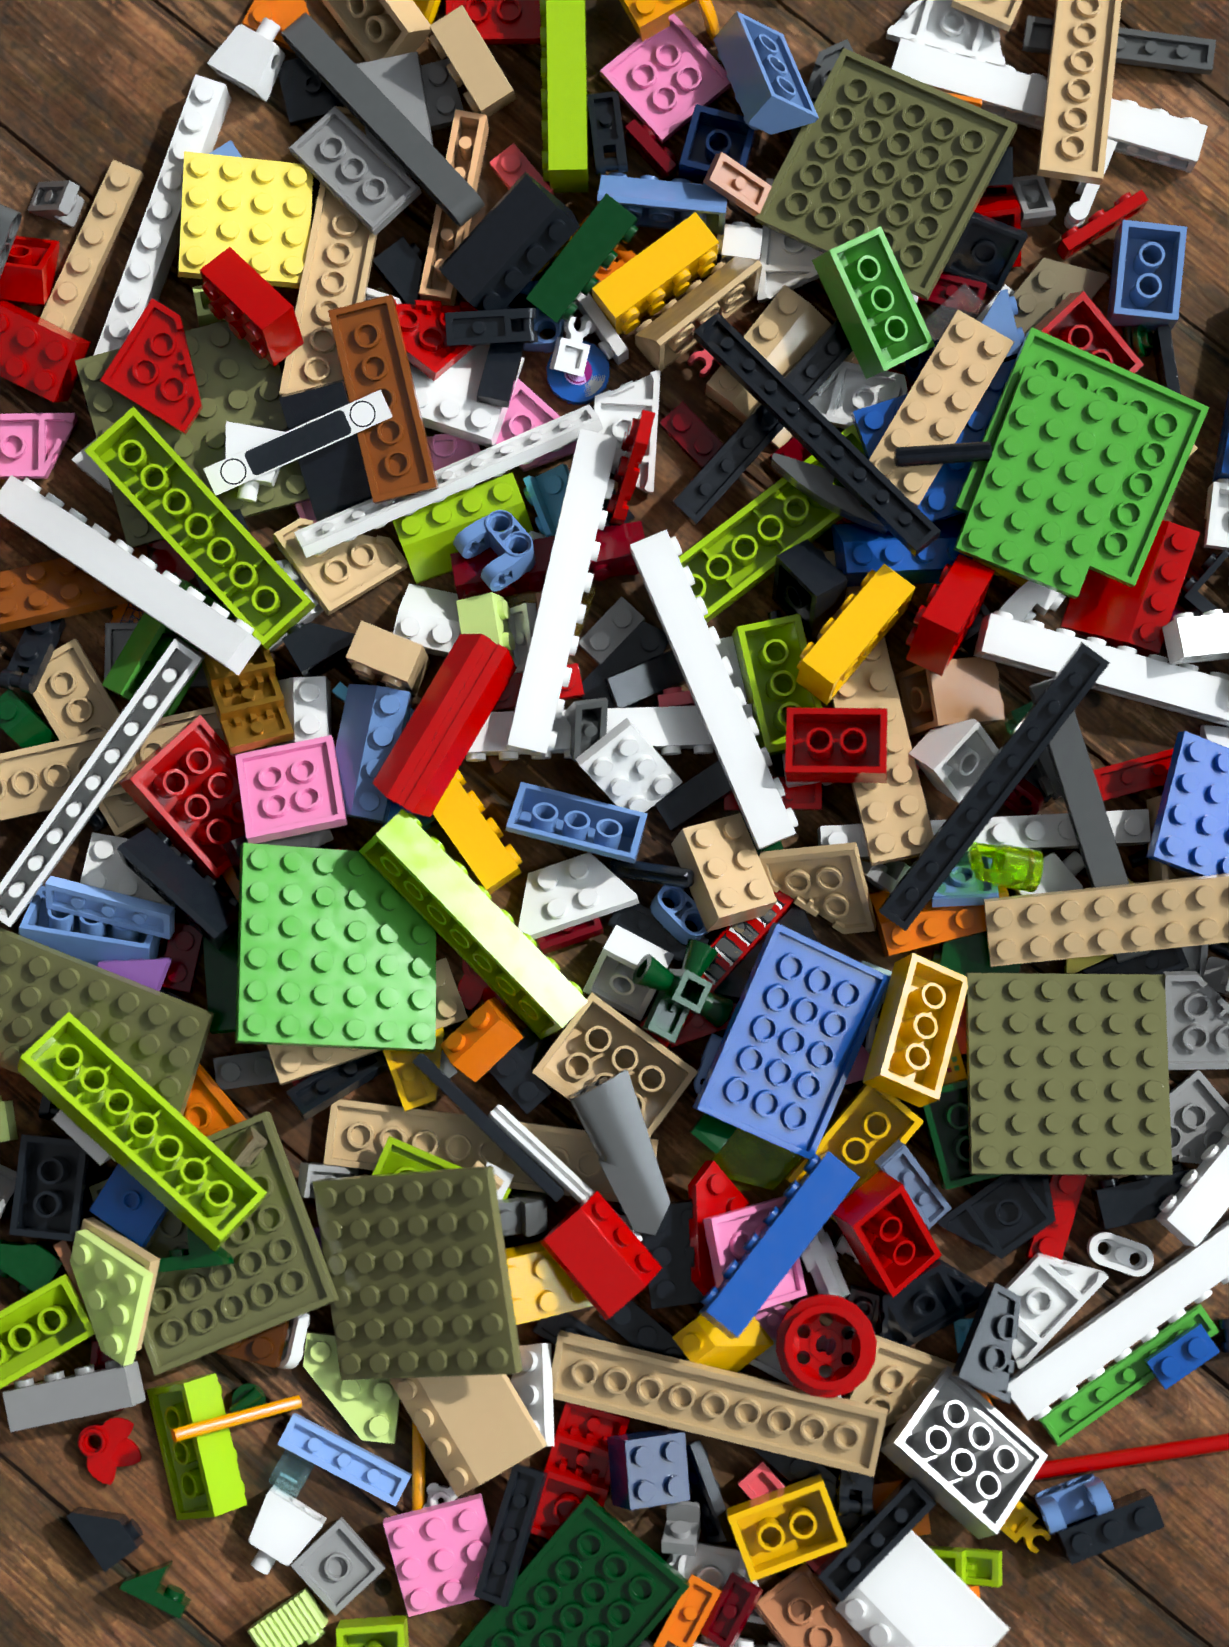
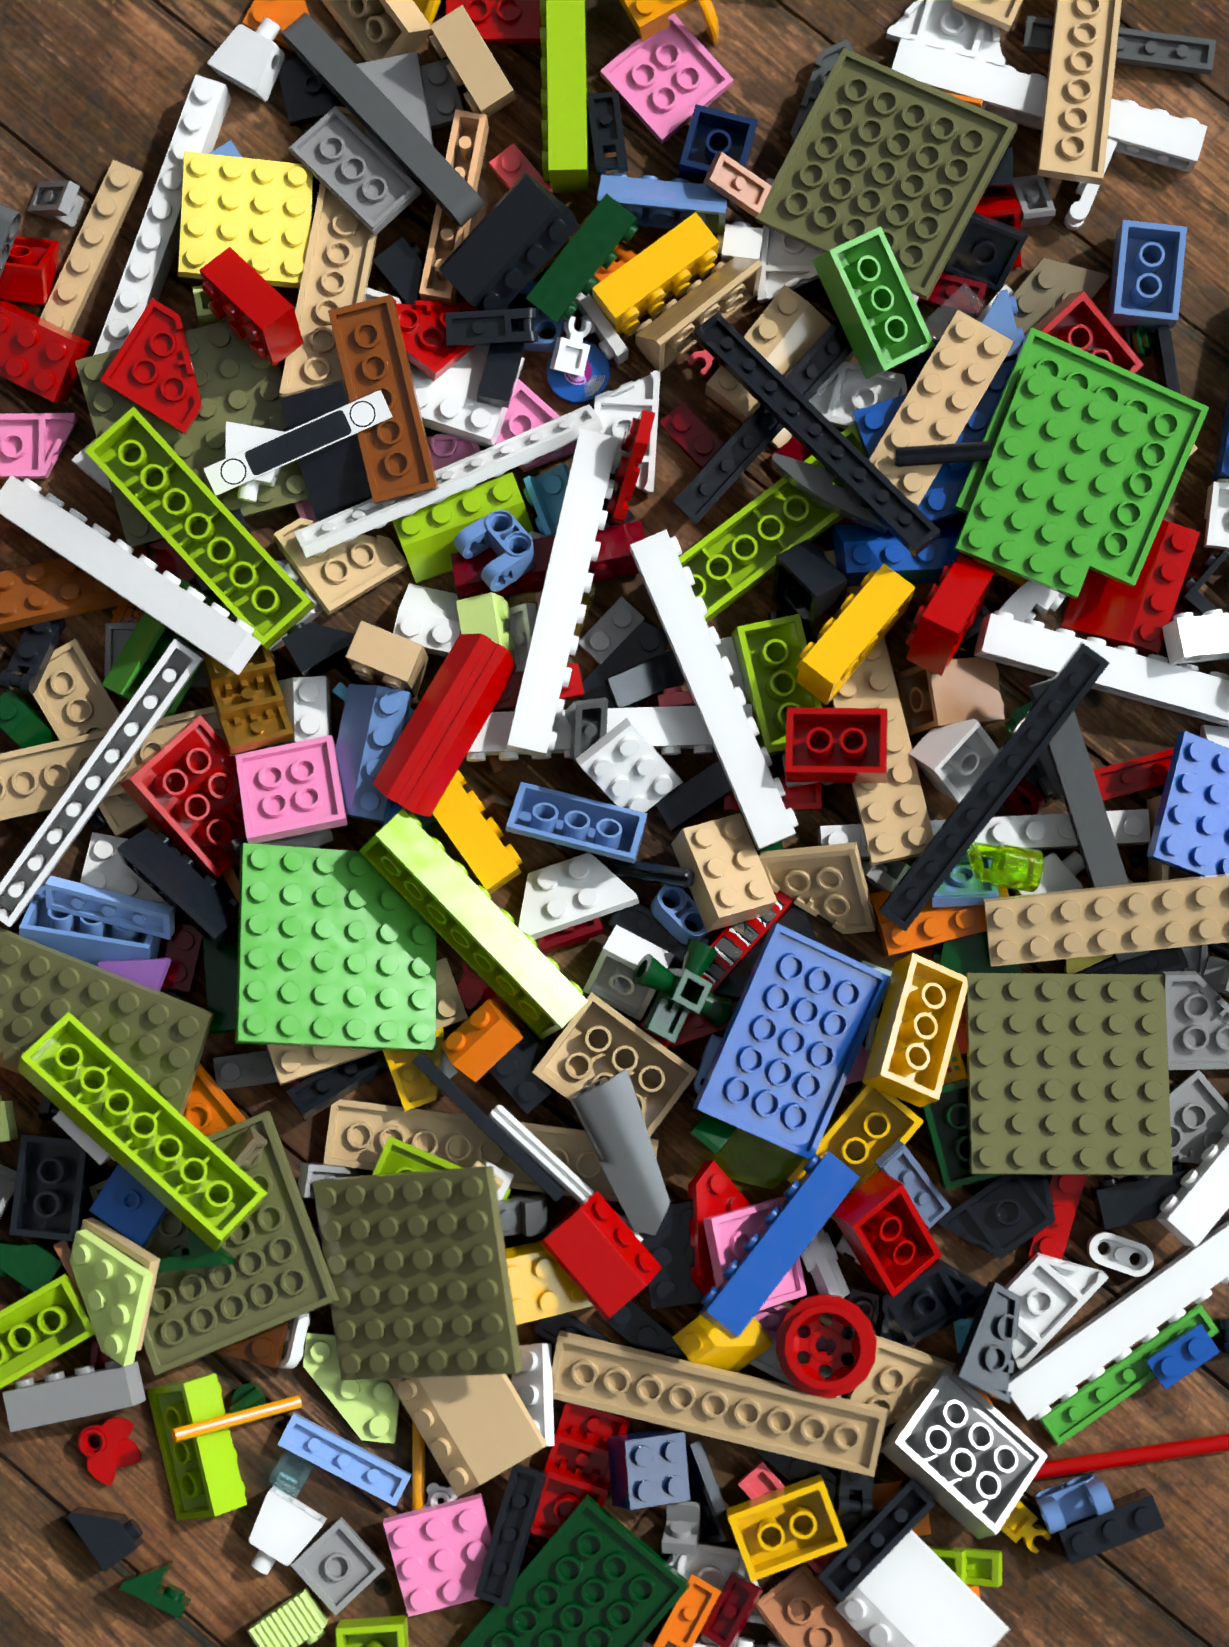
dark red plate [625,119,677,181] -> none
medium blue slope [713,11,819,135] -> none
red plate [1057,189,1149,261] -> none

